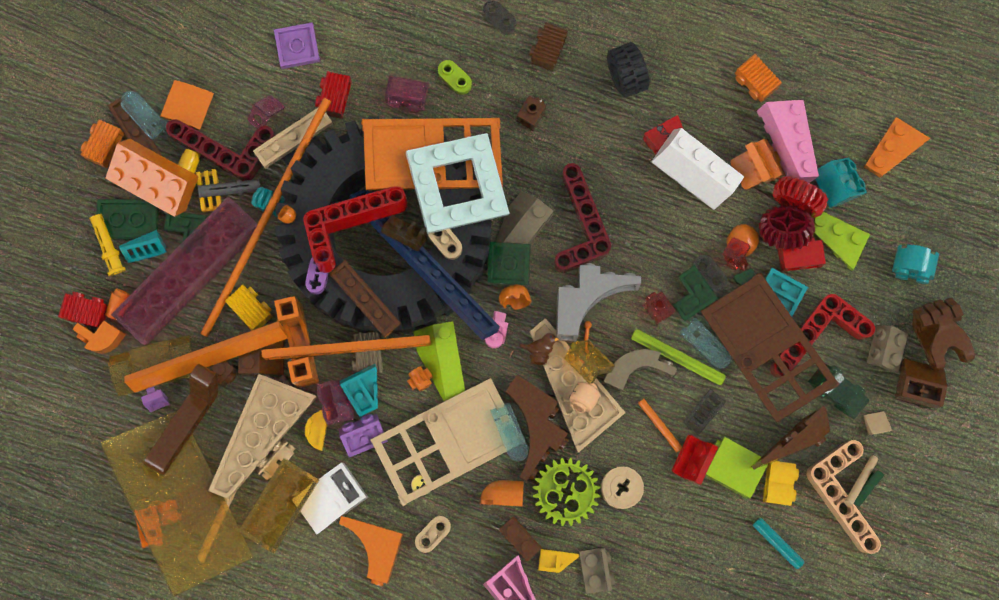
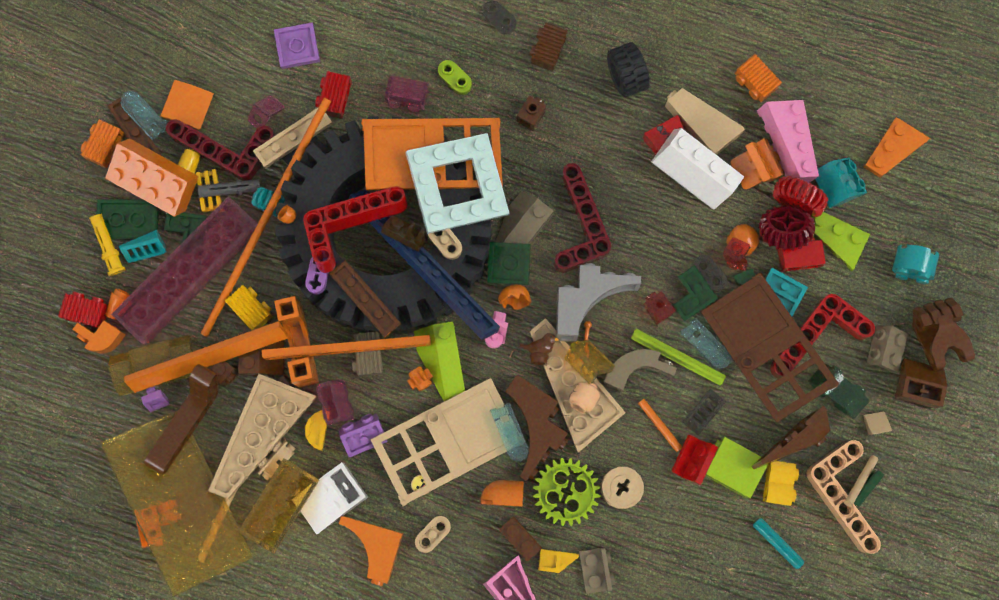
teal wing [340,364,378,417] -> none
none -> tan slope [665,88,745,155]

